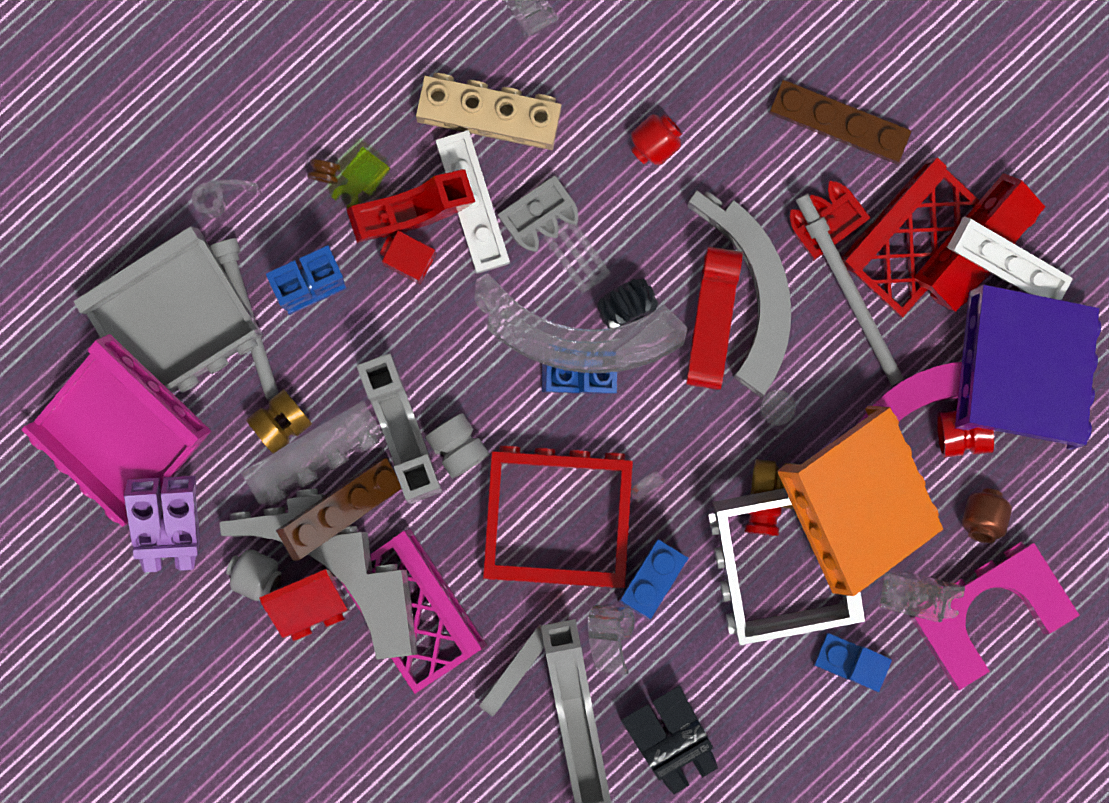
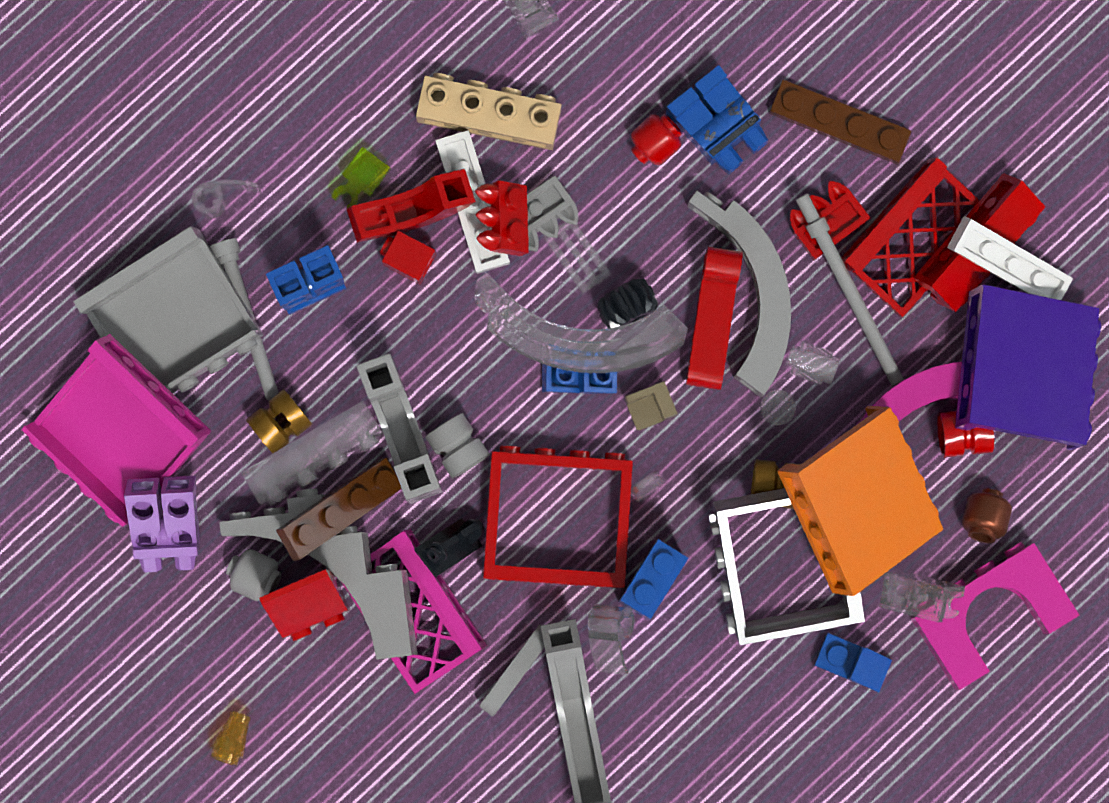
reddish brown bush [307,159,341,184] -> none
black hips [620,685,718,794] -> none
red wheel [744,507,782,536] -> none
none -> clear yellow cone [210,711,251,766]
none -> black hinge [414,518,484,578]
none -> red plate [475,180,529,256]
none -> dark tan panel [624,381,678,431]
none -> blue hips [666,65,768,174]
none -> clear brick [785,341,840,385]

